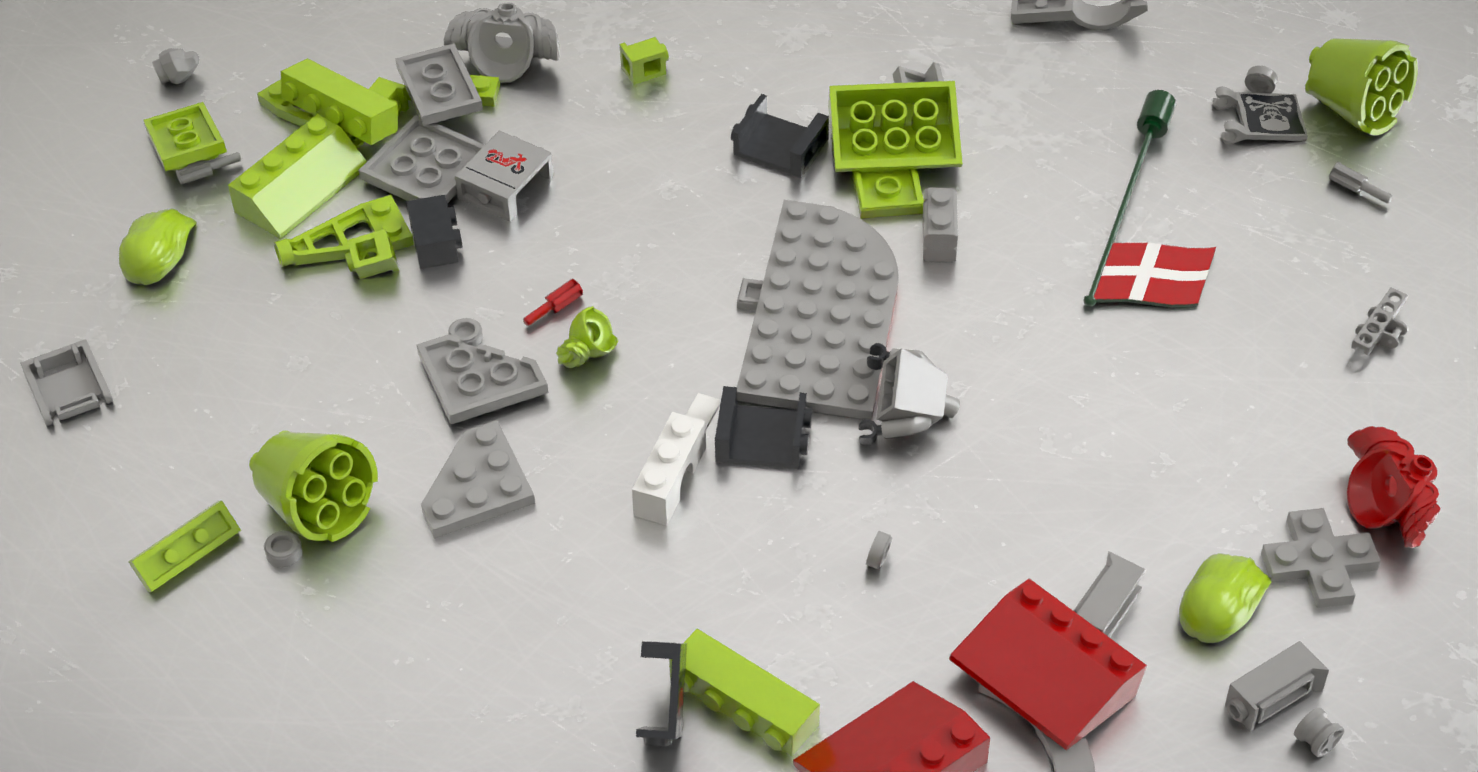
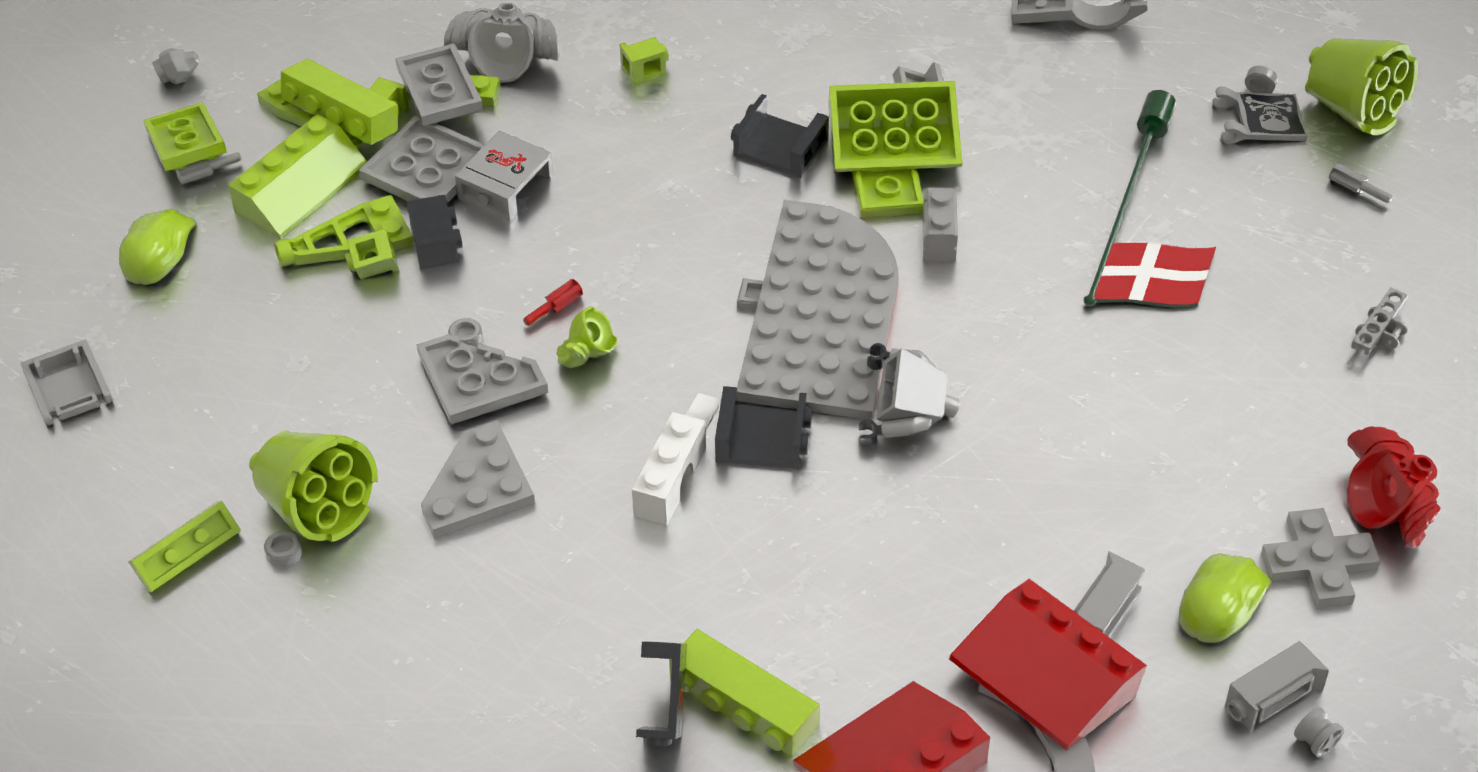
light grey tile [866,531,892,569] -> none

